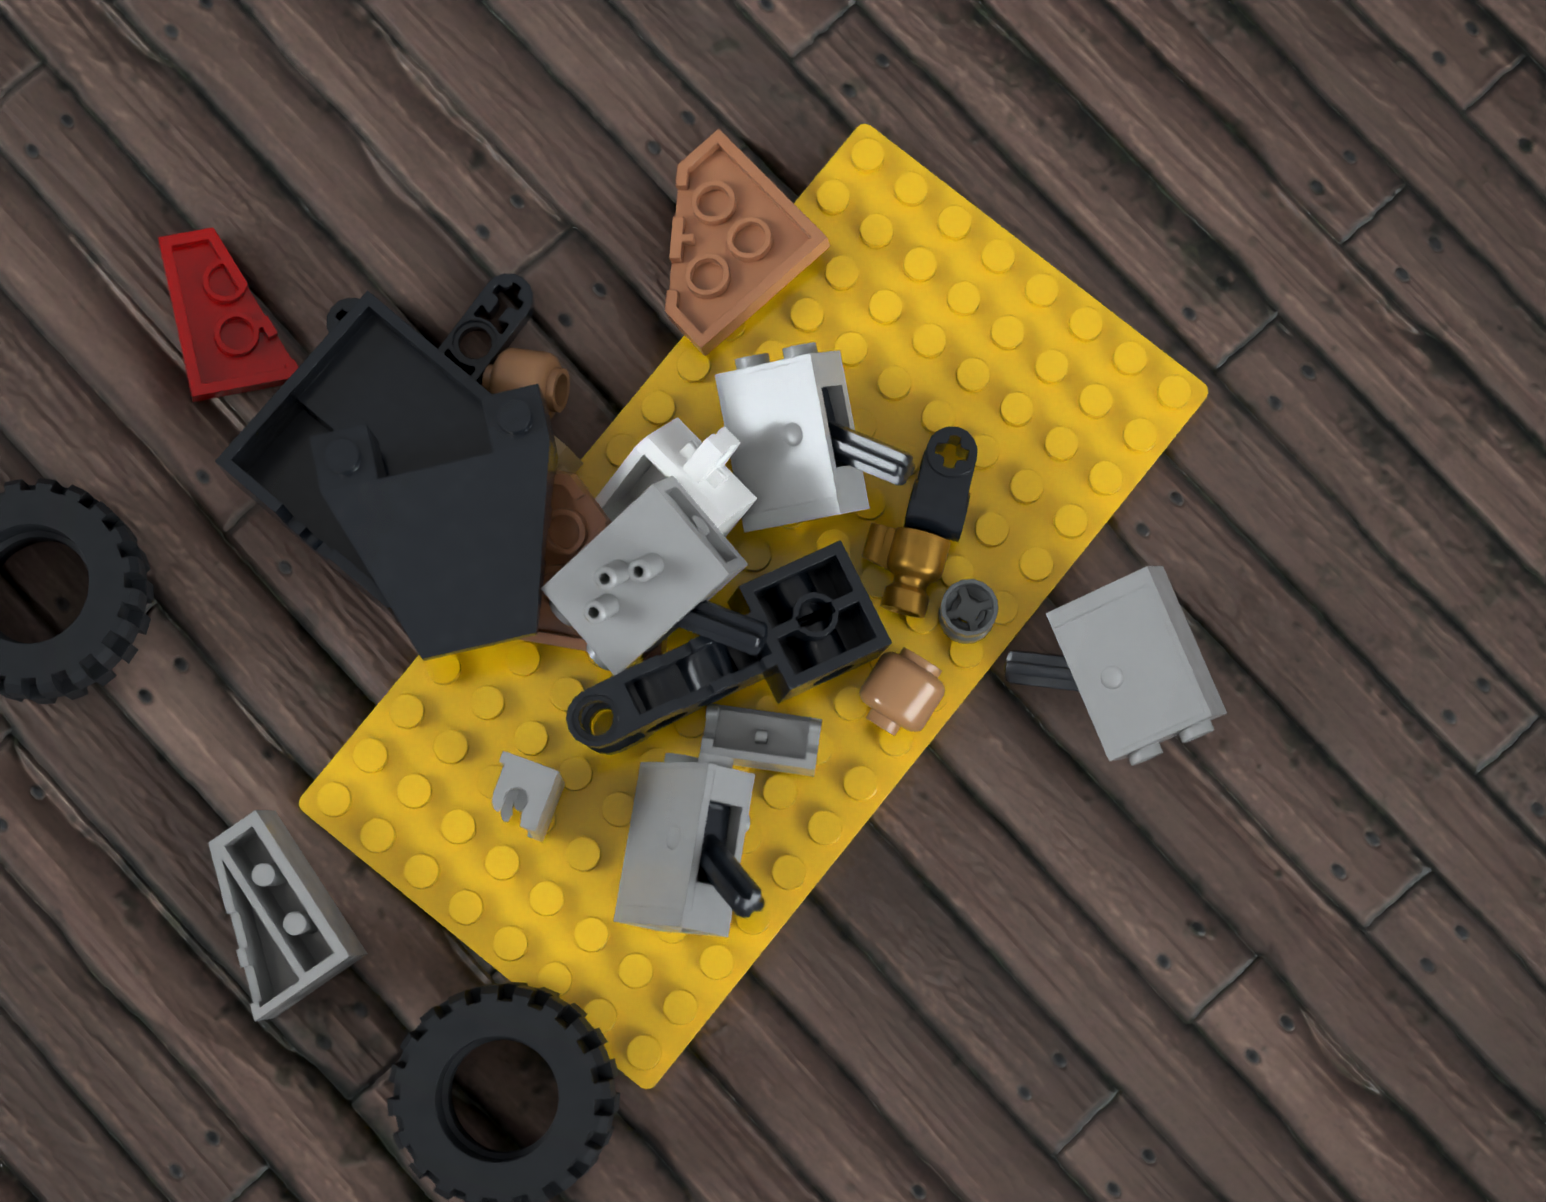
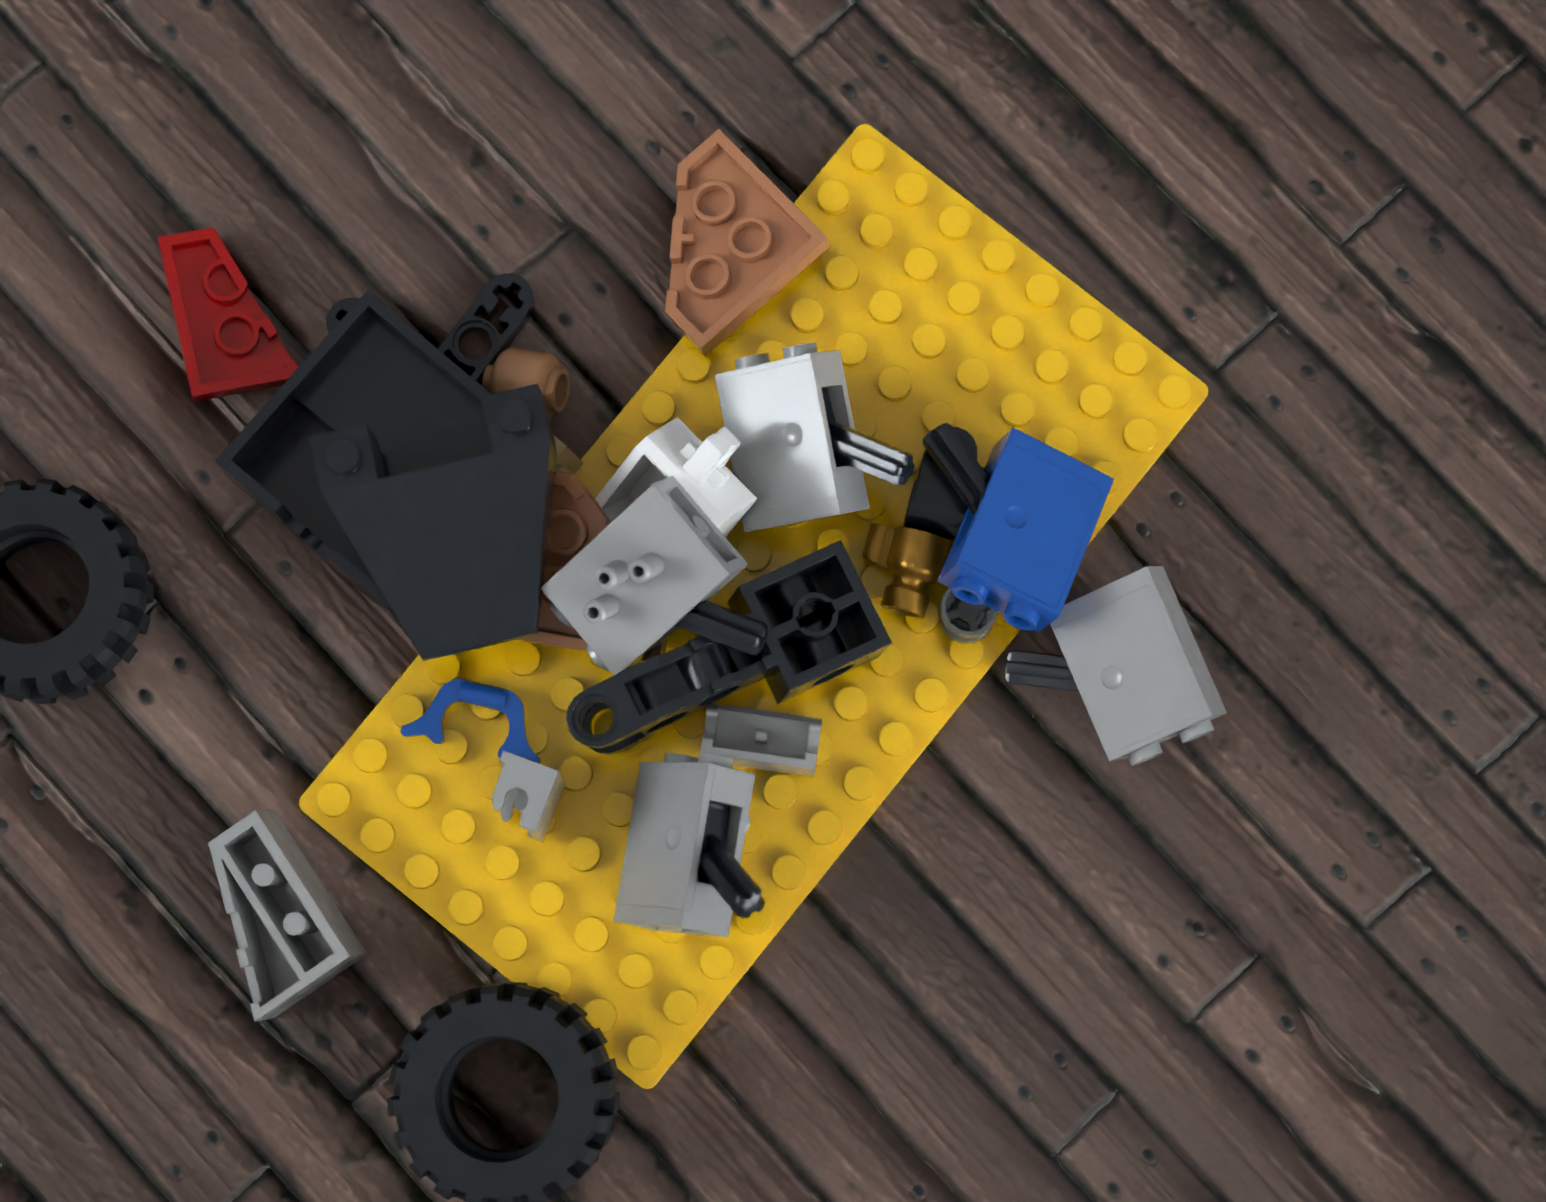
medium nougat head [860,647,945,736] -> none
none -> blue helmet [400,679,541,764]
none -> blue piece [922,423,1114,632]

